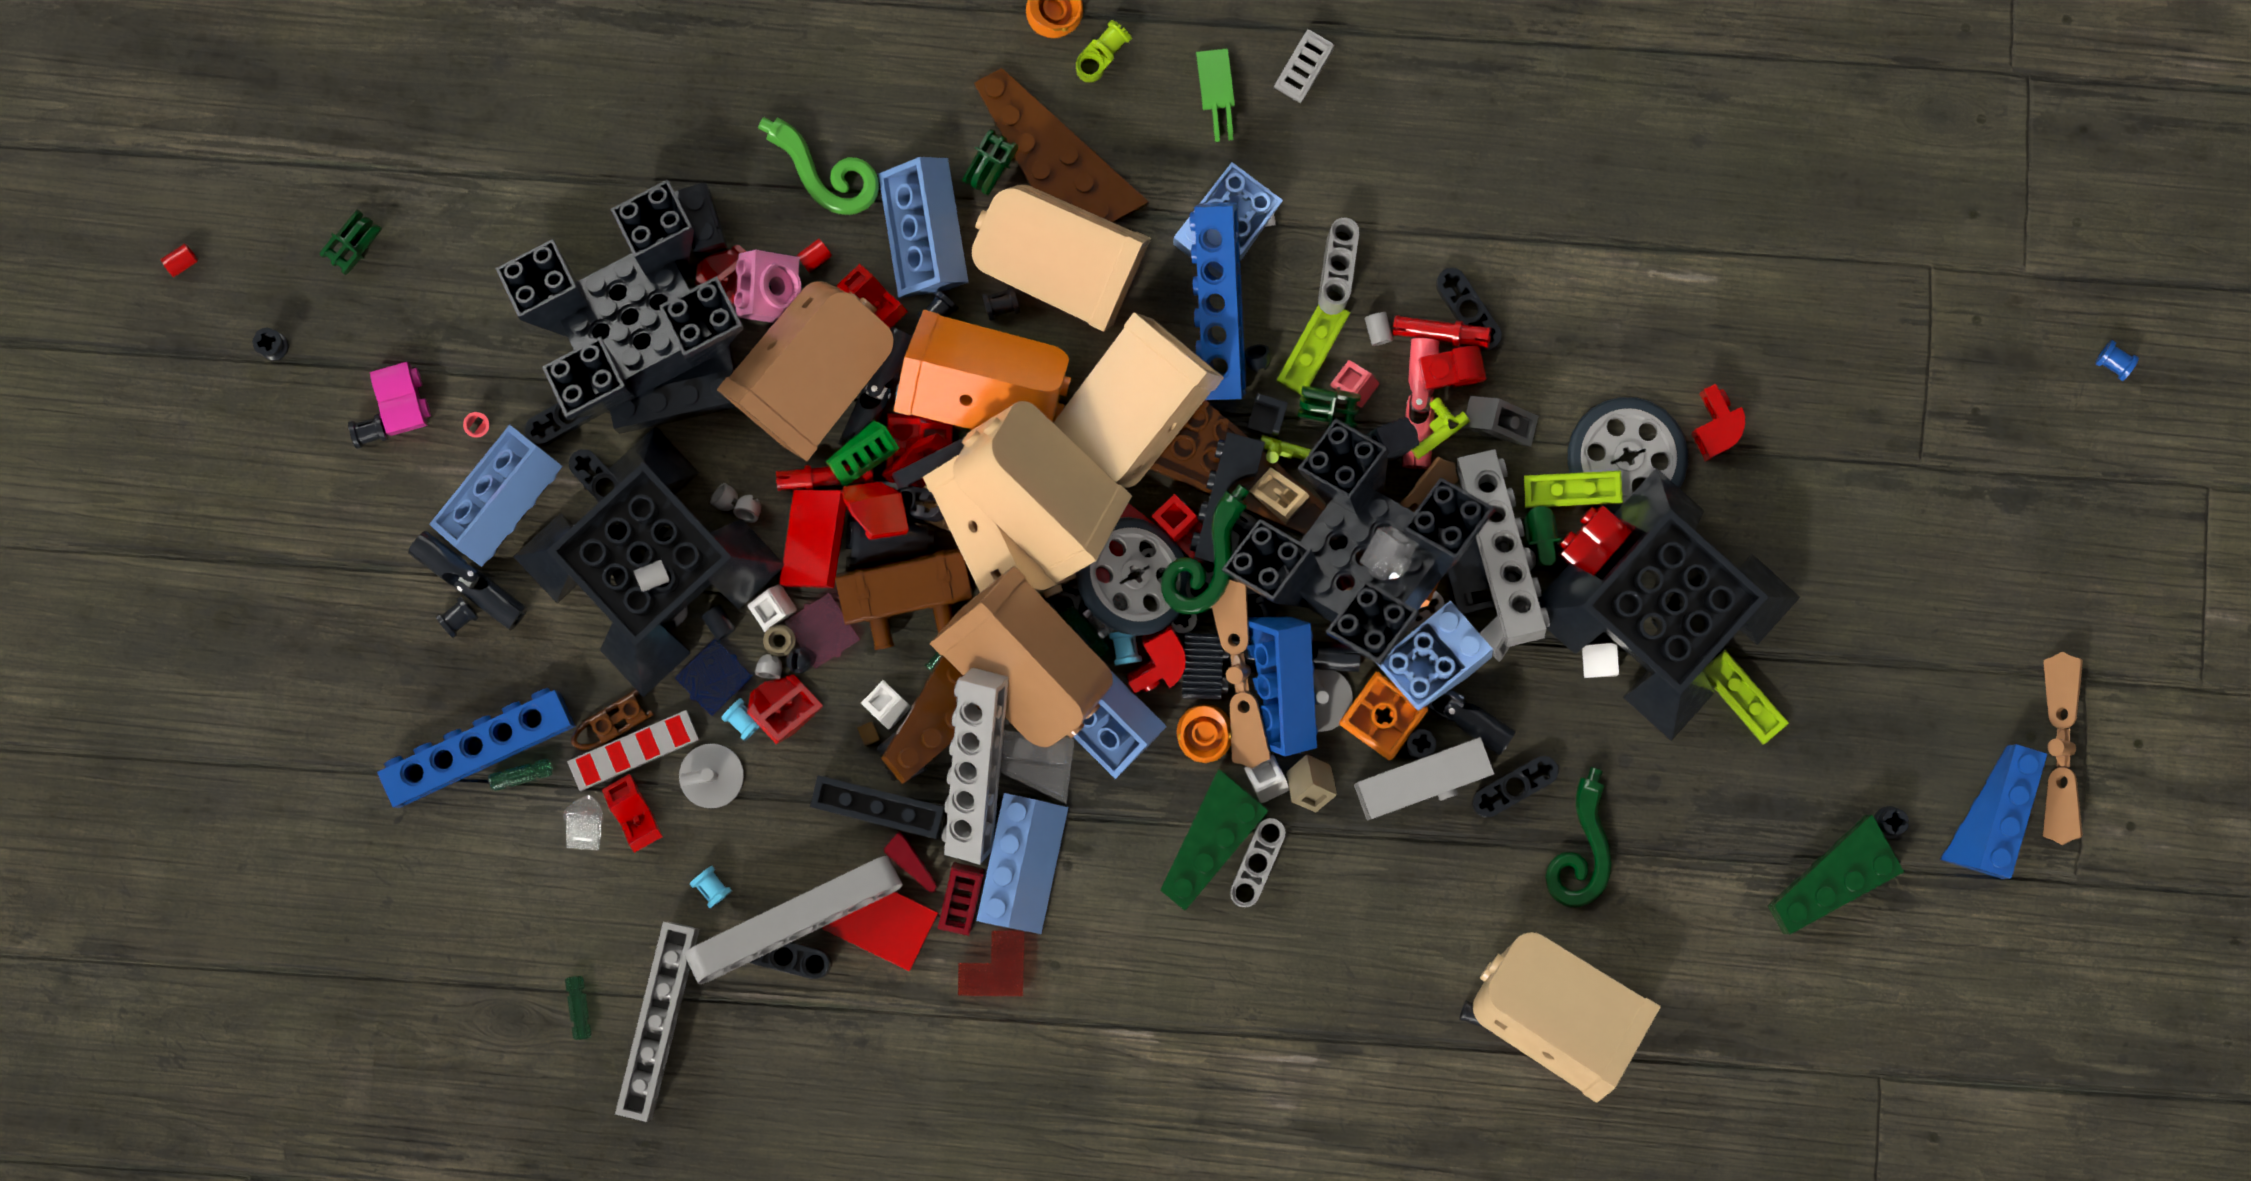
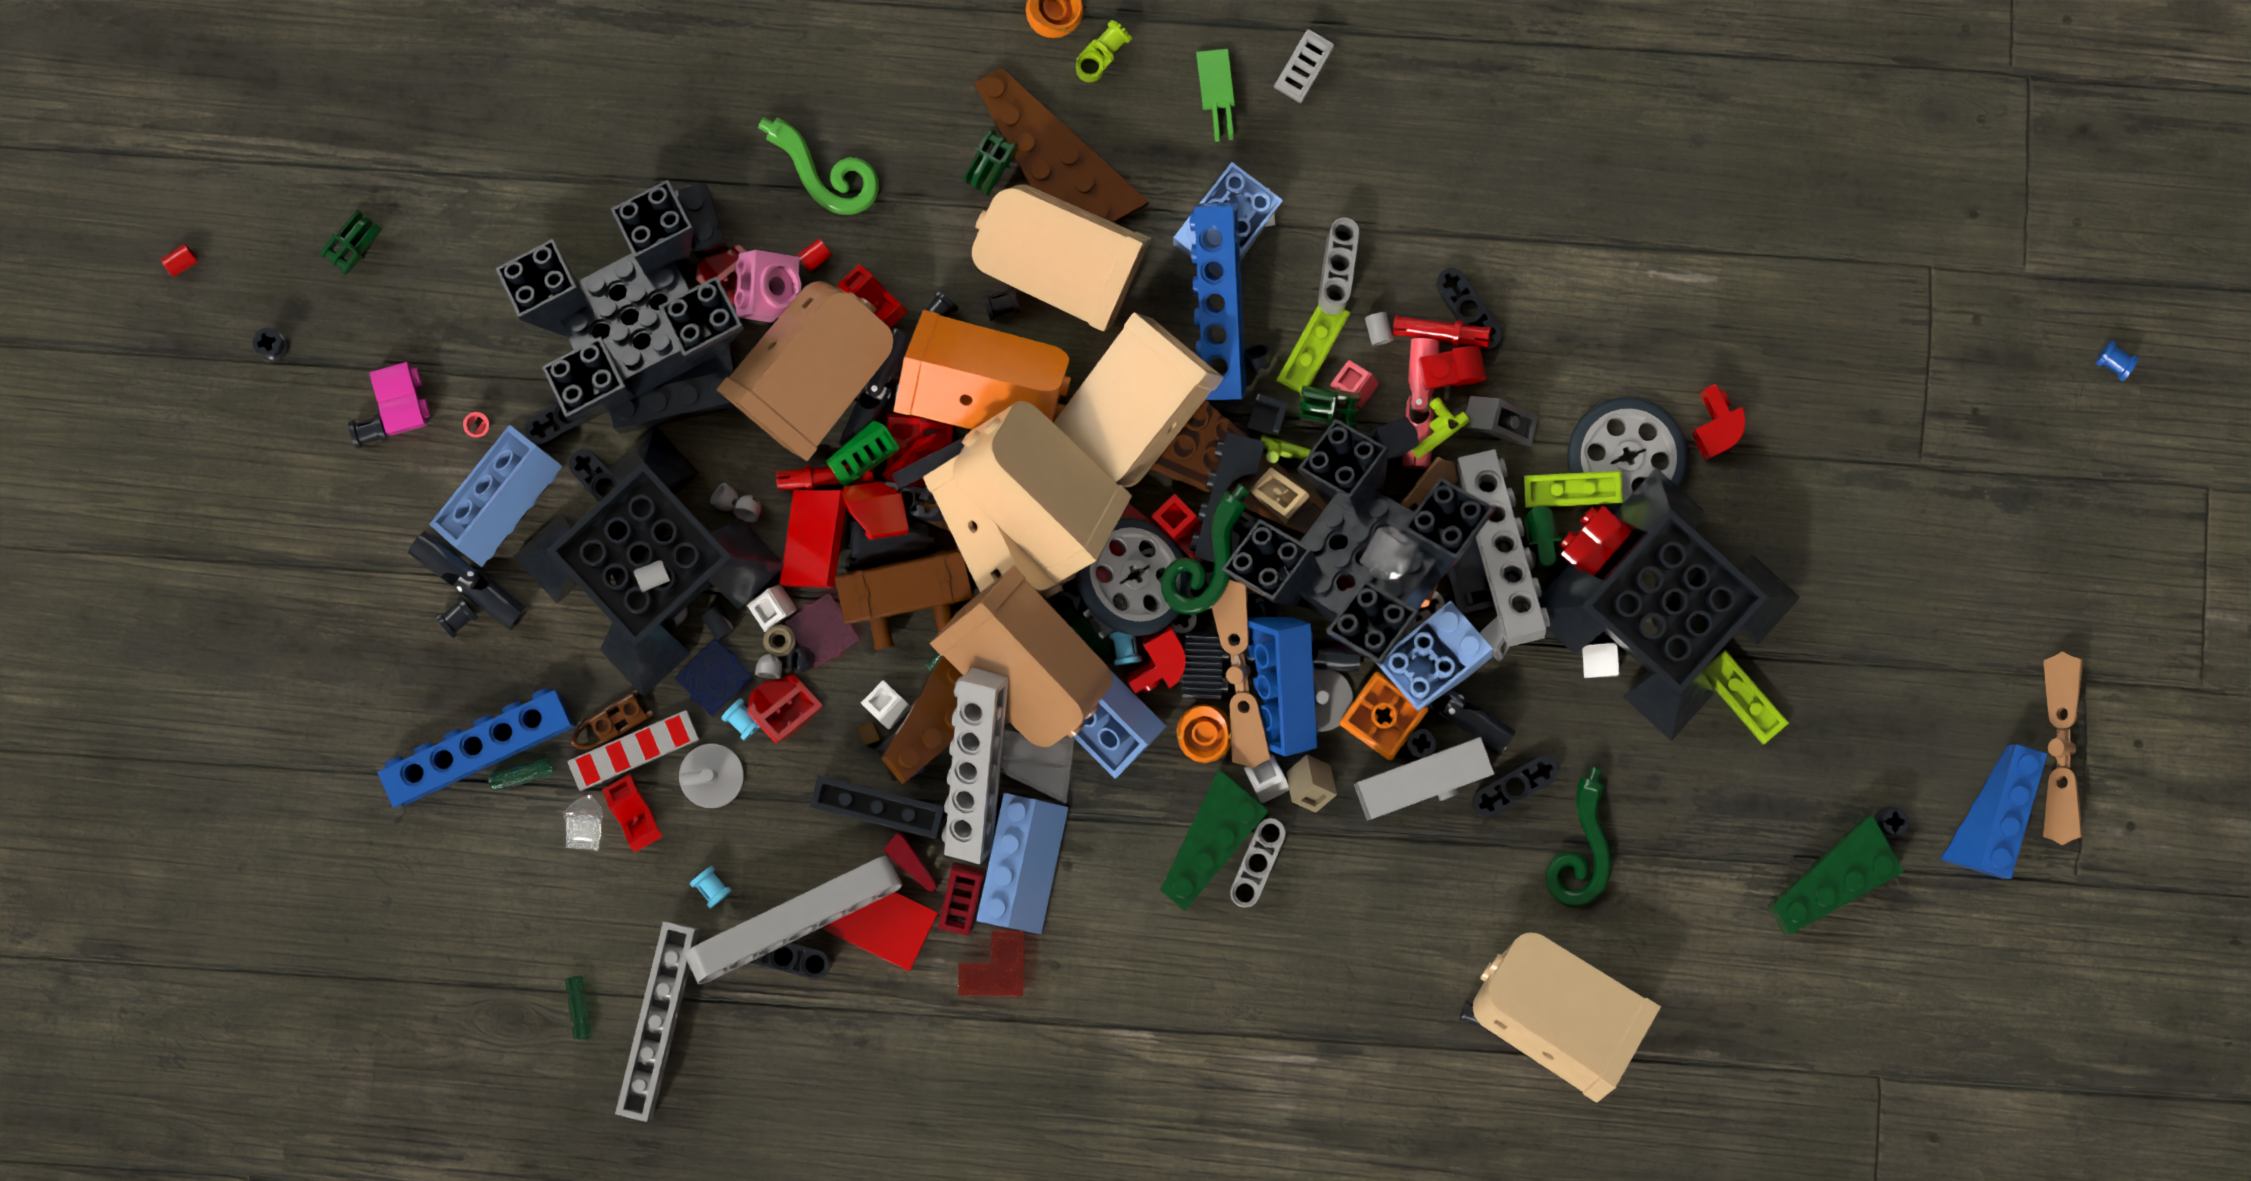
medium blue slope [878,157,968,298] -> none

